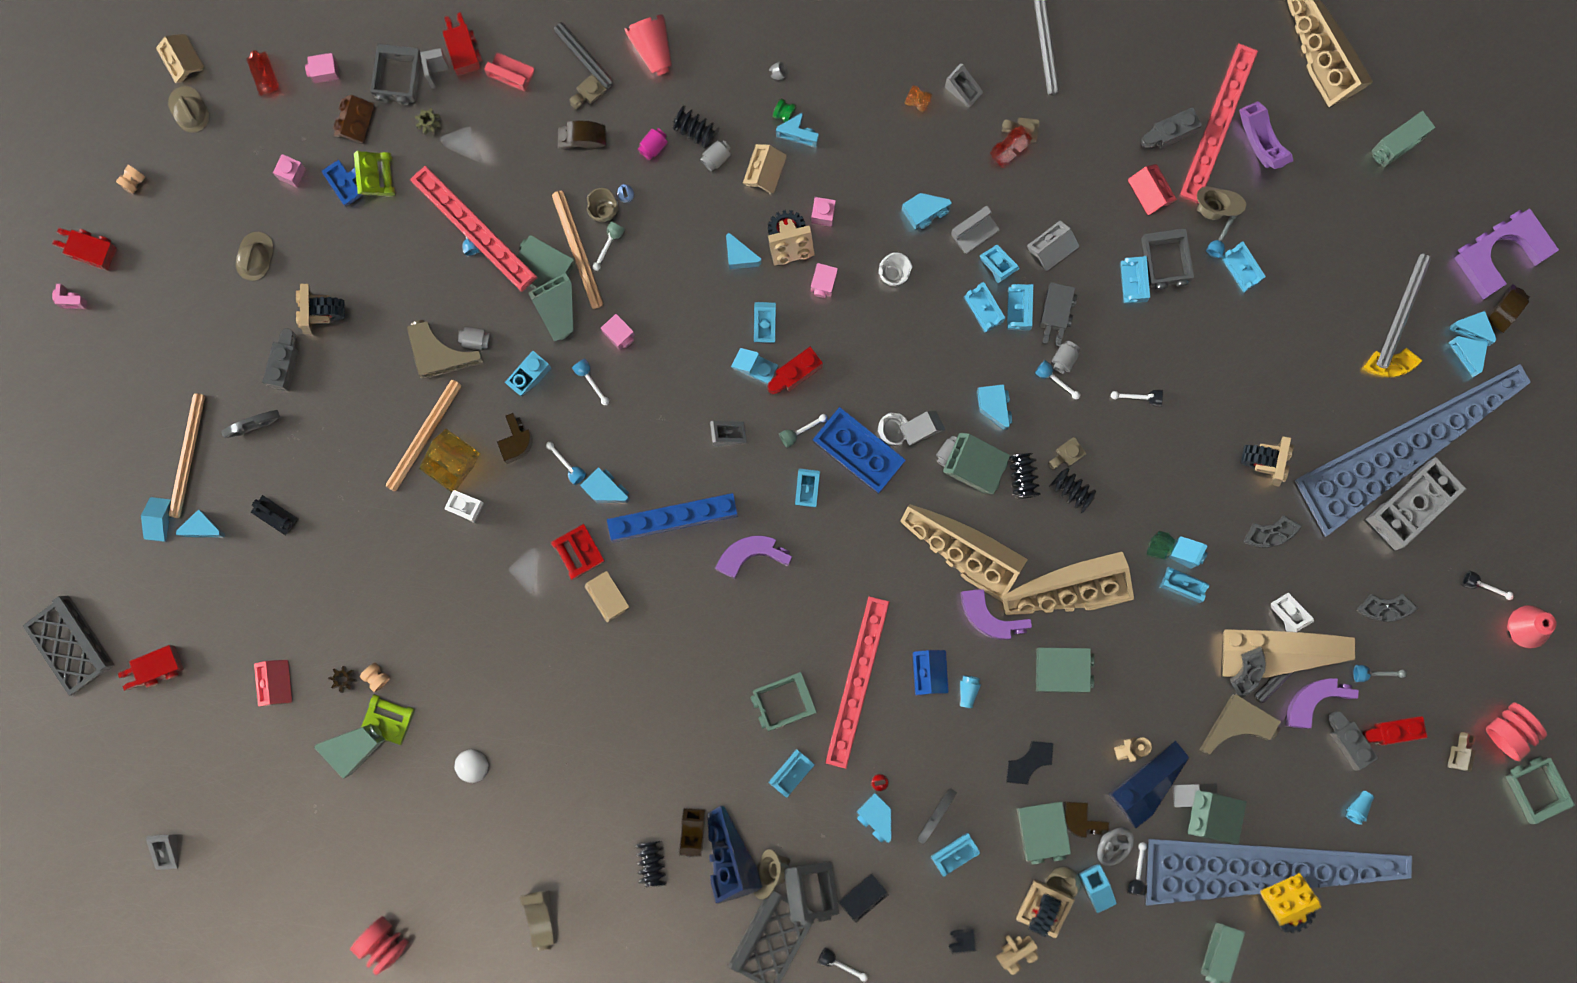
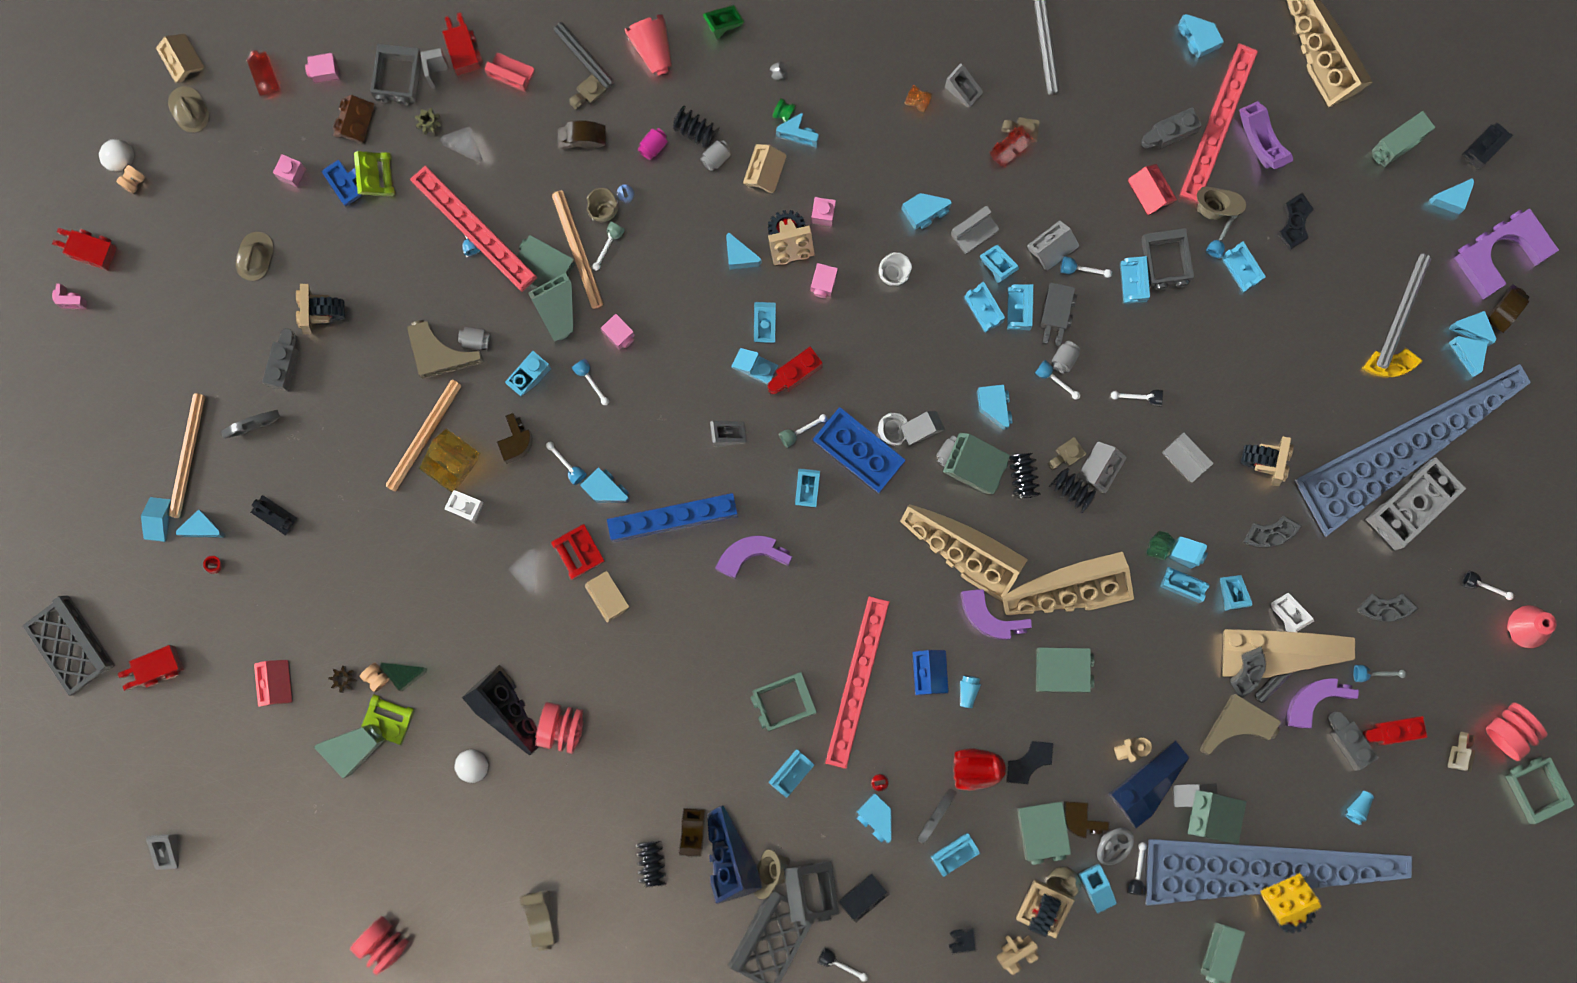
none -> white hair [99,139,135,171]
none -> red hinge [203,556,222,574]
none -> clear green slope [380,662,427,692]
none -> black wedge [462,665,539,756]
none -> coral wheel [536,702,583,754]
none -> green slope [703,5,744,39]
none -> red hair [953,748,1006,791]
none -> hinge [1061,256,1112,278]
none -> light grey panel [1077,442,1127,494]
none -> light grey panel [1163,433,1214,483]
none -> medium azure slope [1179,14,1224,58]
none -> medium azure slope [1220,575,1252,611]
none -> black tile [1278,193,1314,250]
none -> medium azure slope [1429,178,1474,214]
none -> black hinge [1462,123,1513,170]

